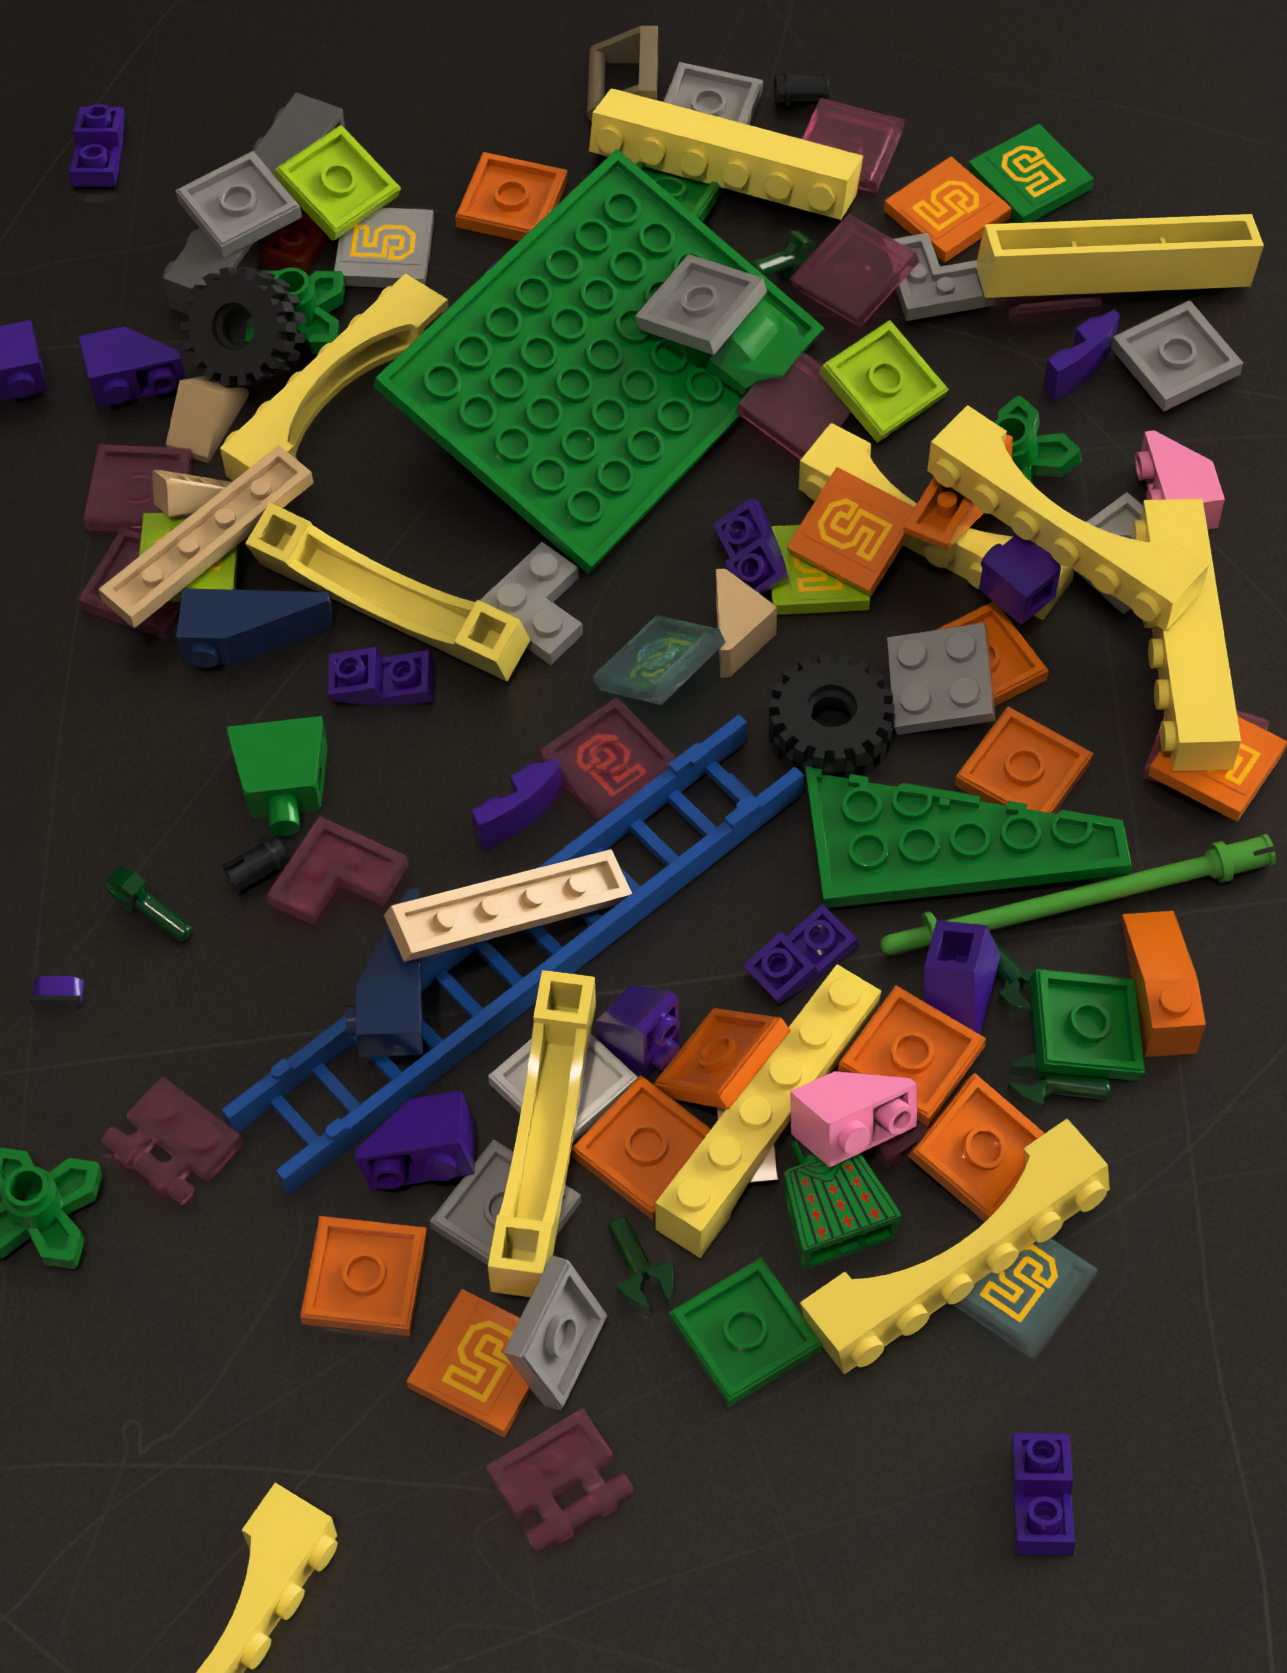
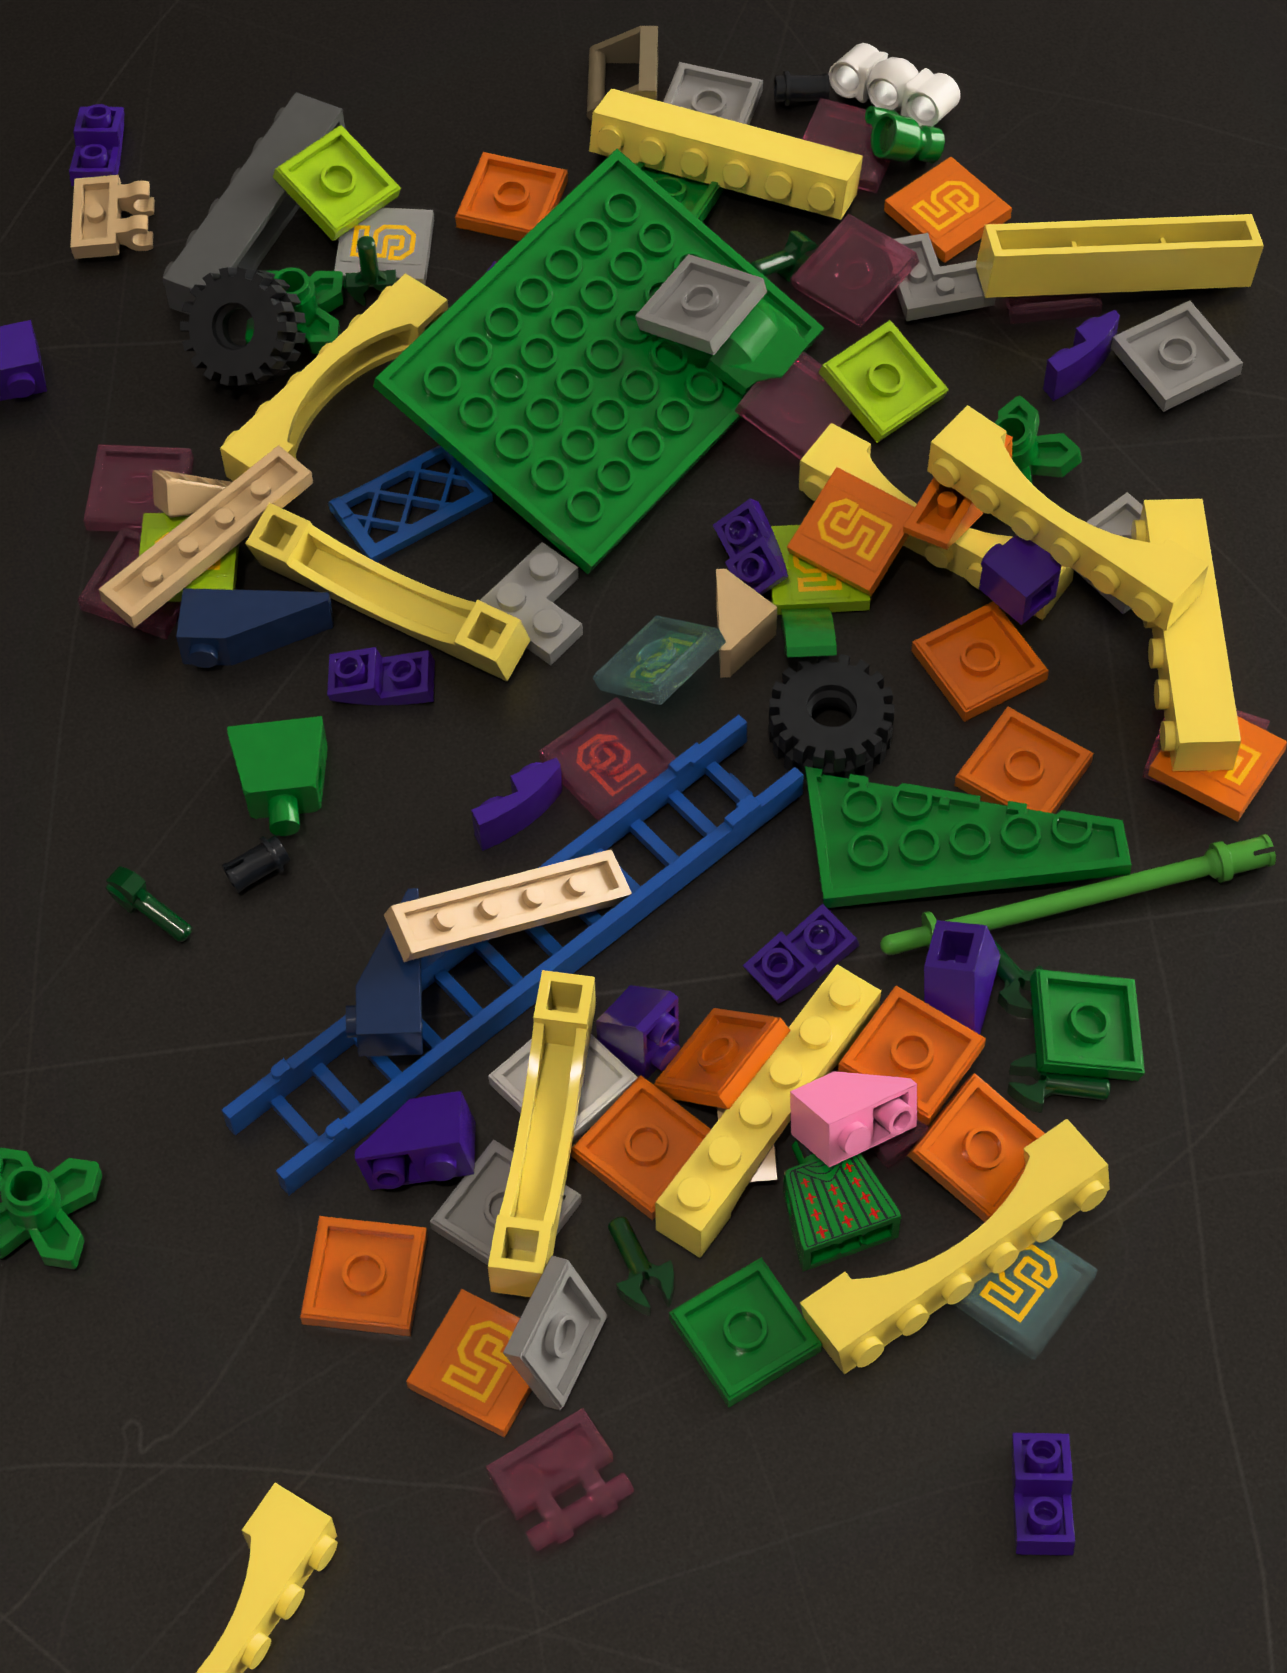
piece [30,976,84,1009] -> none
dark purple slope [79,326,185,408] -> none
clear pink plate [101,1076,243,1205] -> none
tan slope [166,376,250,463] -> none
light grey tile [175,151,302,258] -> none
clear red slope [261,207,329,272] -> none
clear pink plate [267,816,409,925] -> none
light grey plate [887,623,996,735] -> none
green tile [968,124,1094,223] -> none
orange slope [1121,911,1206,1057] -> none
bright pink slope [1135,430,1225,530] -> none
none -> tan plate [70,175,155,259]
none -> blue window [328,445,493,562]
none -> dark green bar [345,236,396,306]
none -> green slope [781,607,837,657]
none -> white piece [828,43,960,127]
none -> green piece [865,106,945,163]

